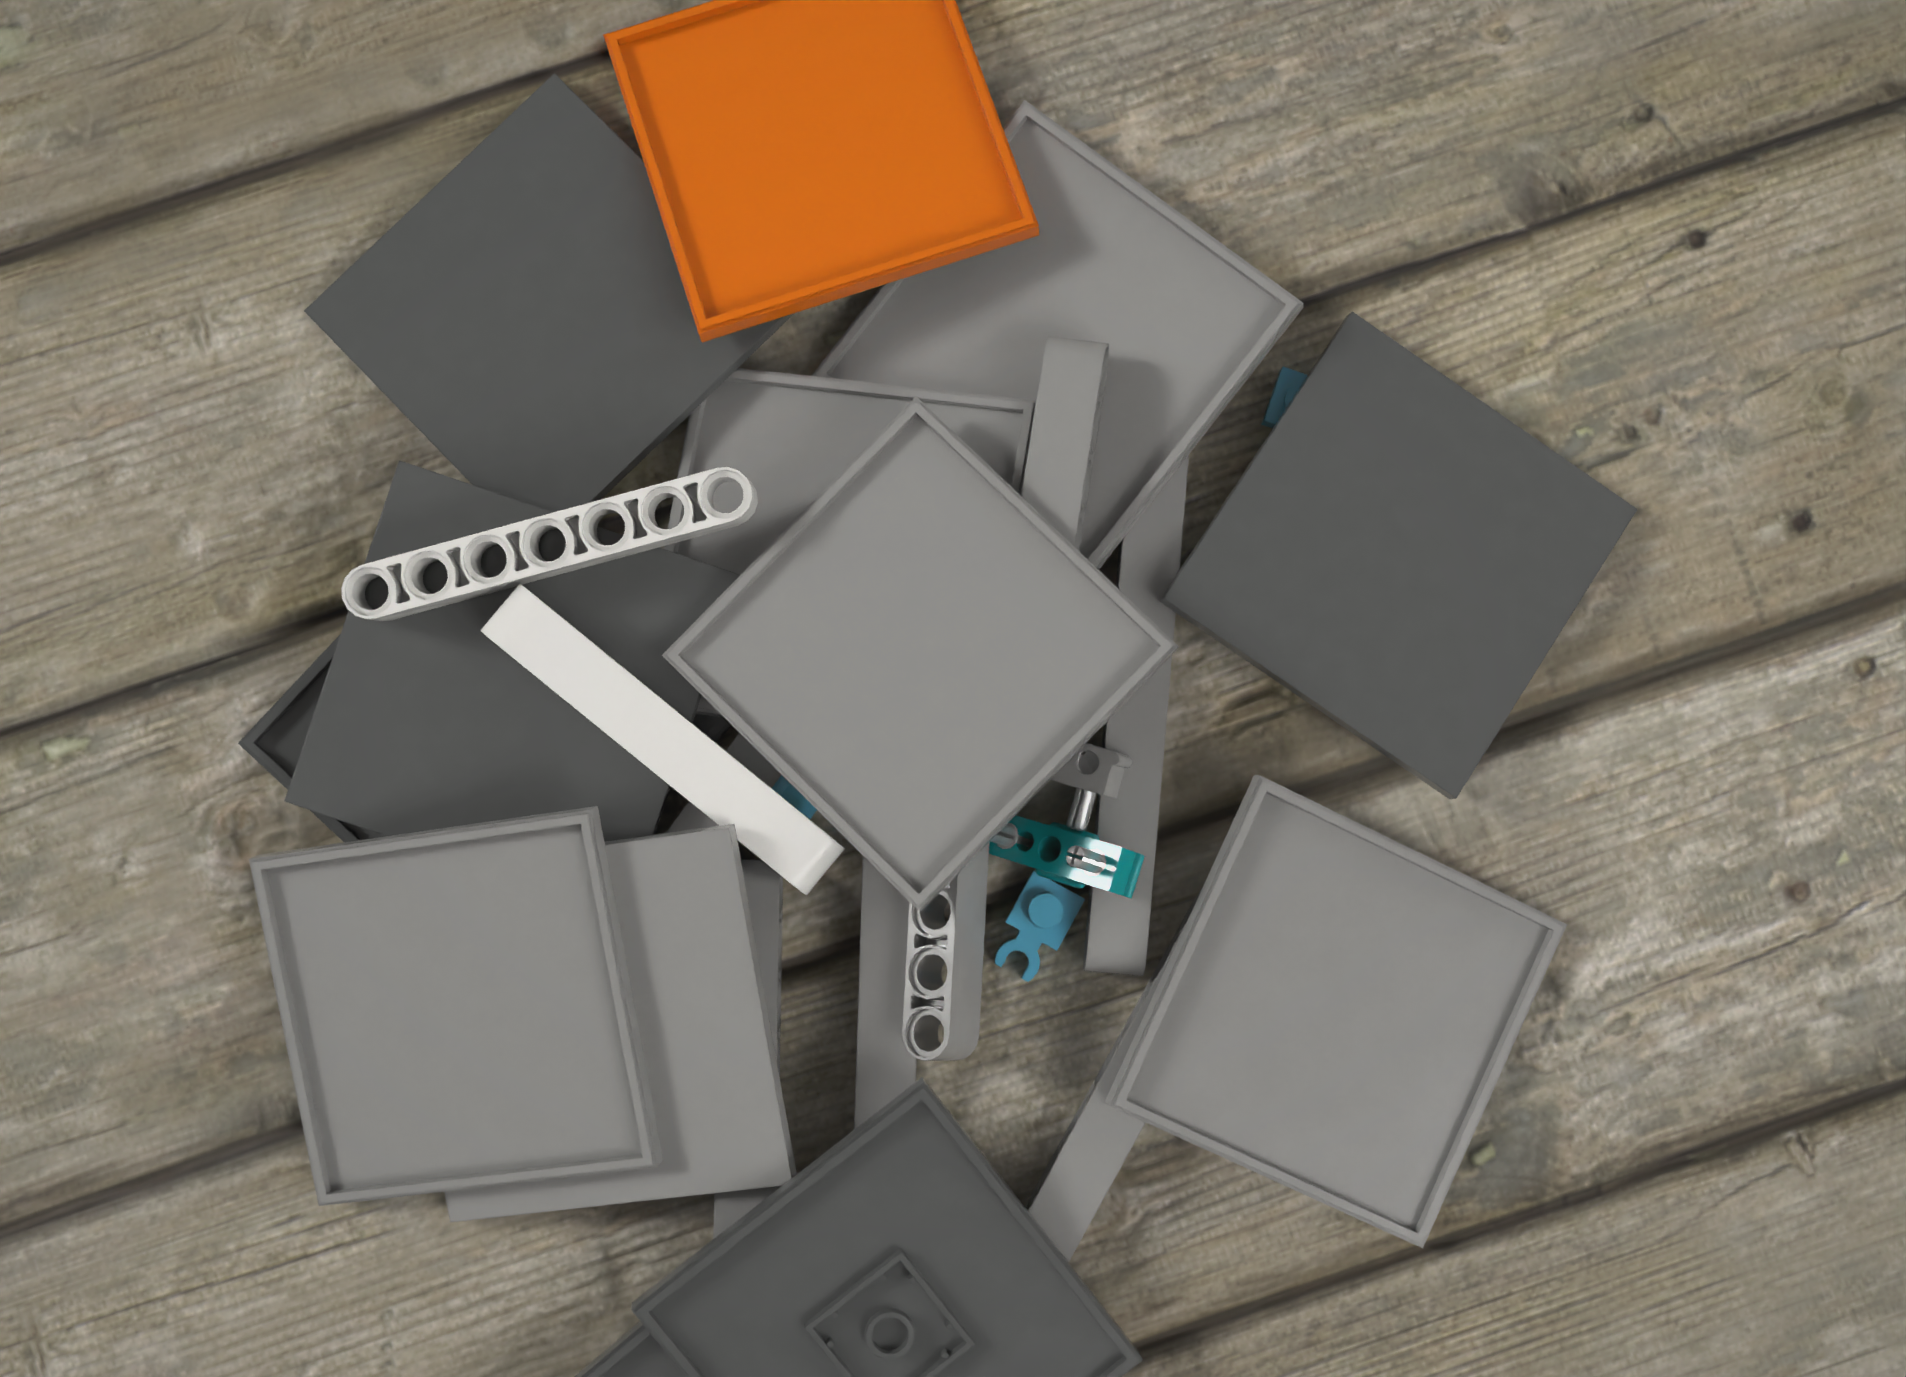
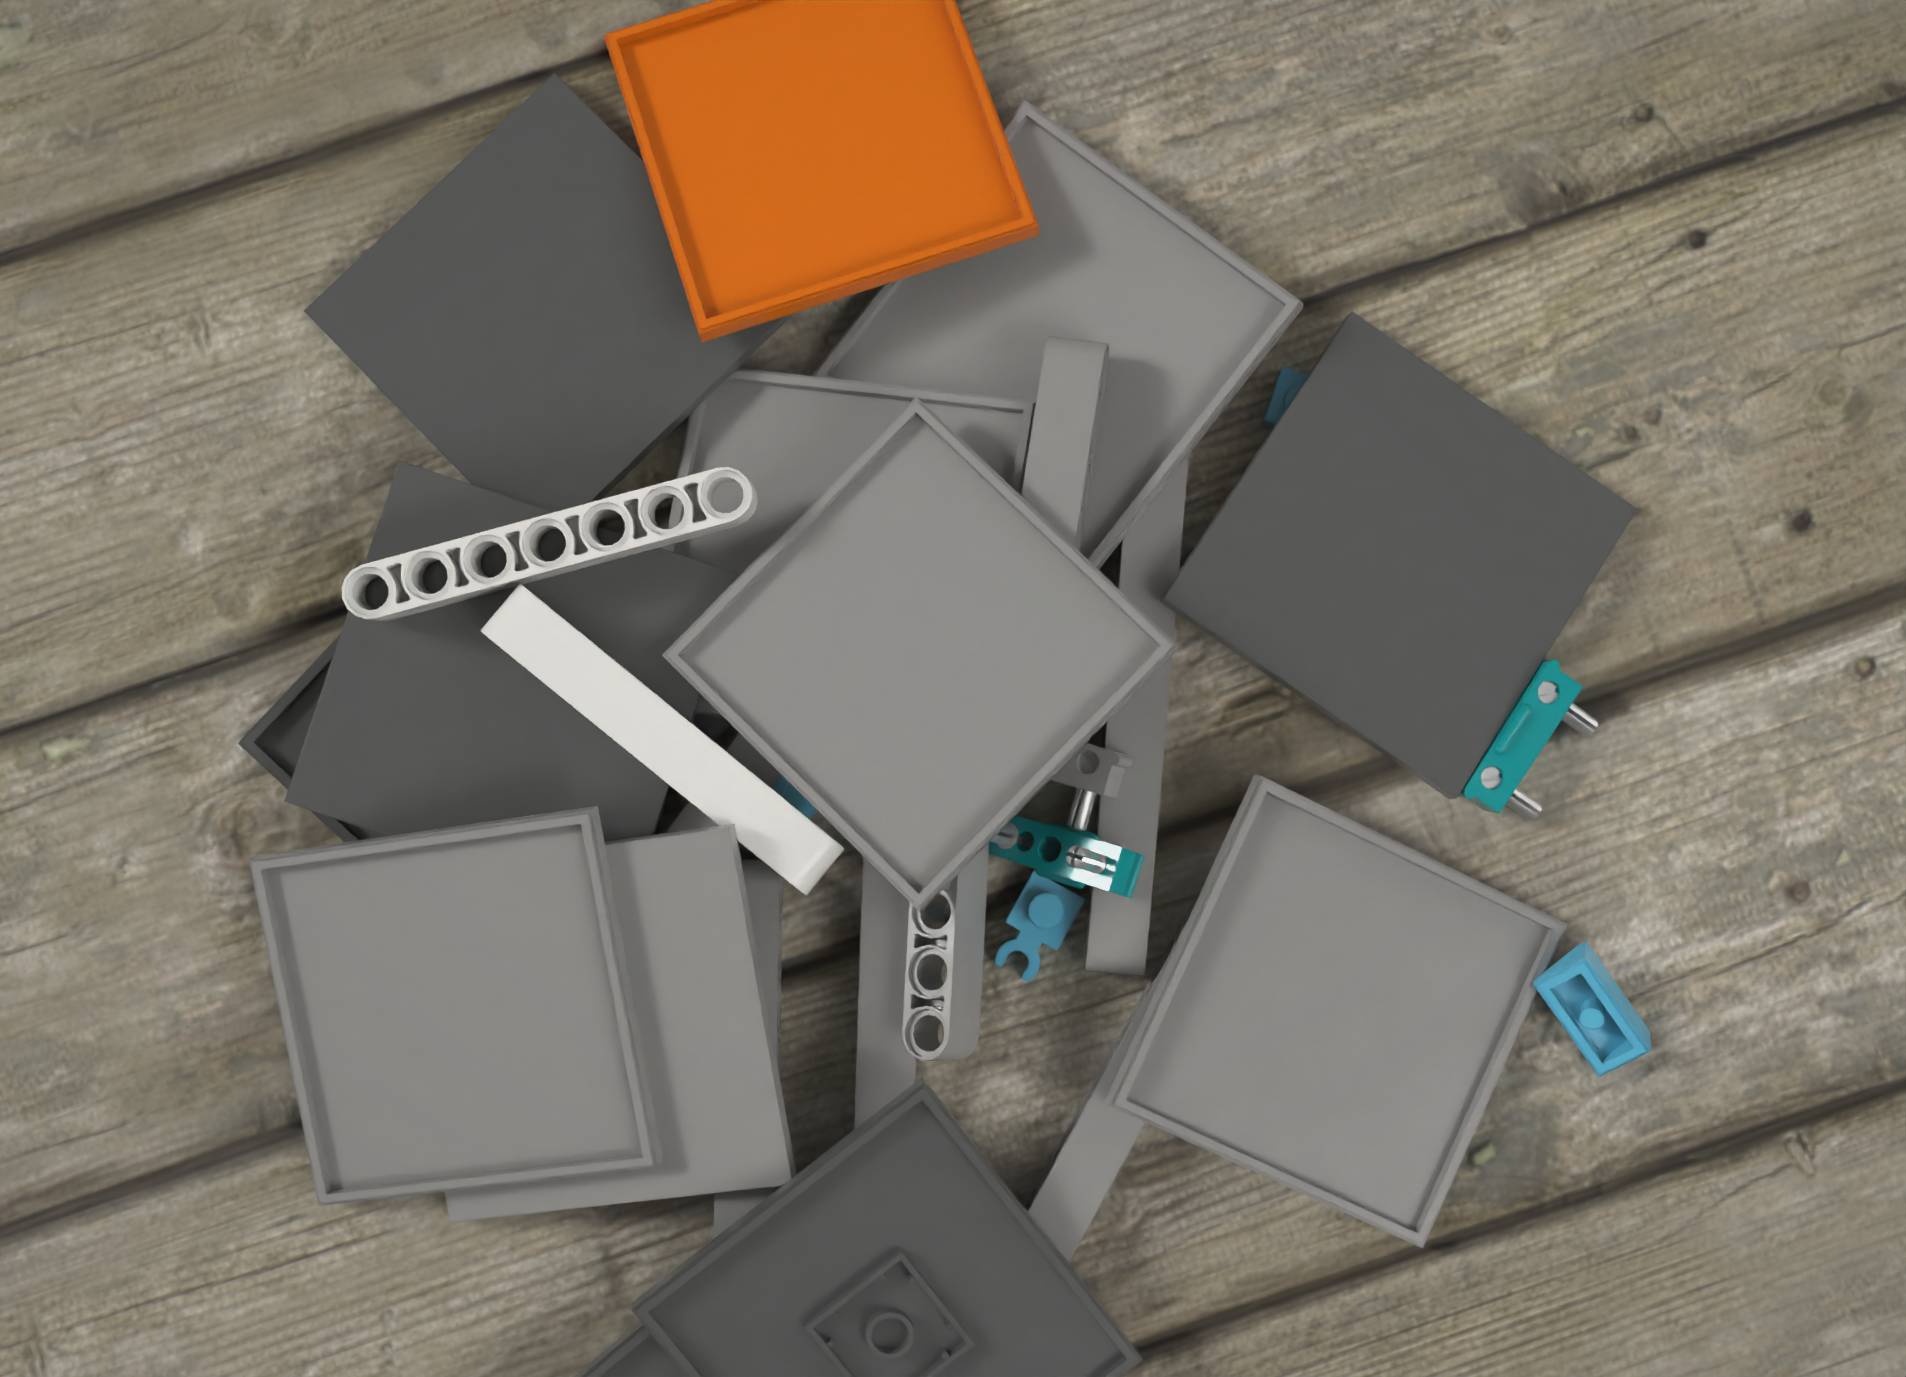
none -> teal piece [1458,660,1598,821]
none -> medium azure slope [1533,941,1651,1077]

